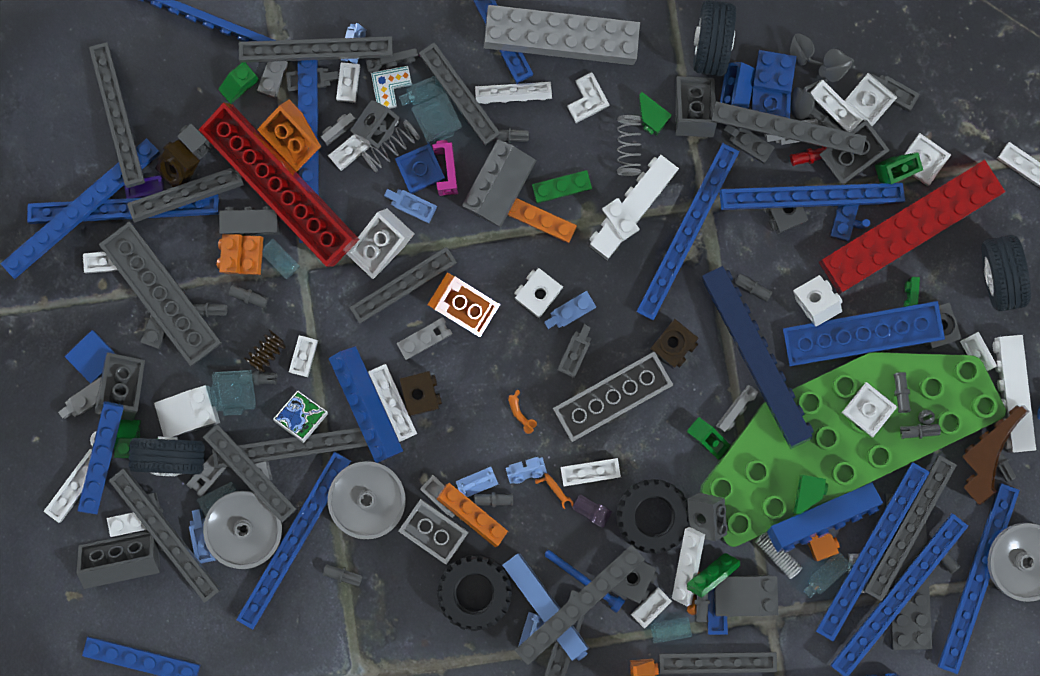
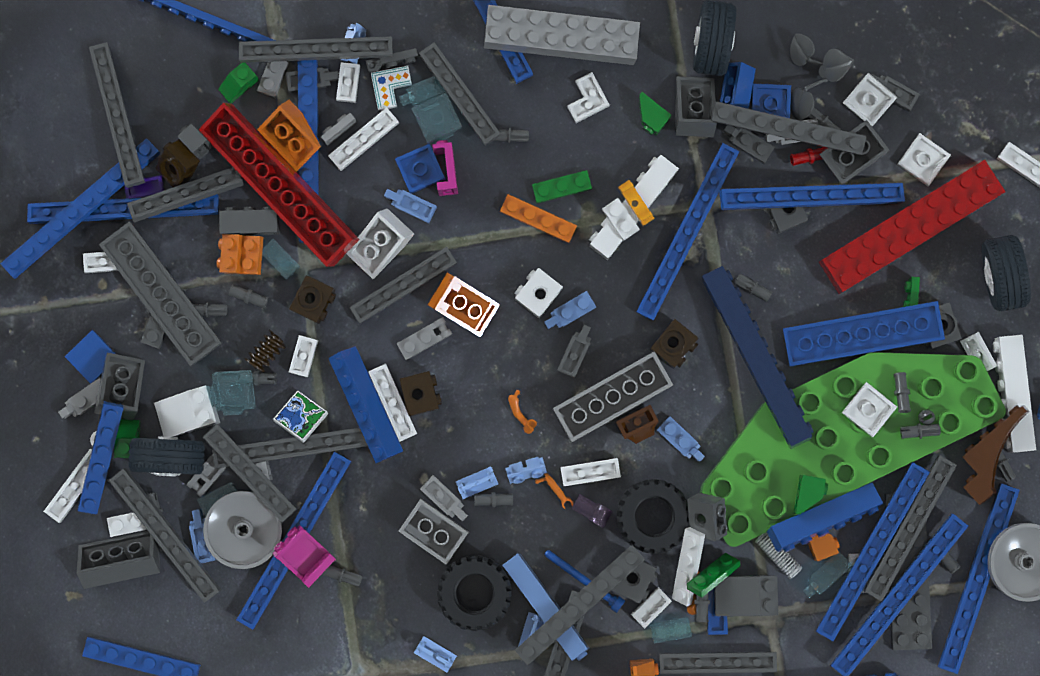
light grey dish [328,461,406,539] -> none
dark grey brick [350,100,400,149] -> none
light grey piece [361,119,420,173] -> none
orange plate [437,483,508,547] -> none
dark grey slope [462,139,536,227] -> none
white plate [475,82,552,104] -> none
light grey piece [617,115,642,176] -> none
green slope [686,417,731,460] -> none
light grey hinge [716,385,758,432] -> none
blue plate [753,50,797,94] -> none
white brick [793,275,842,327] -> none
white plate [810,80,863,132] -> none
blue plate [830,205,870,242] -> none
green slope [875,152,923,184] -> none
none -> dark pink panel [273,525,335,588]
none -> dark brown brick [289,275,336,324]
none -> light blue hinge [414,636,457,672]
none -> reddish brown slope [616,405,659,444]
none -> light orange piece [618,180,654,226]
none -> medium blue hinge [657,416,705,462]

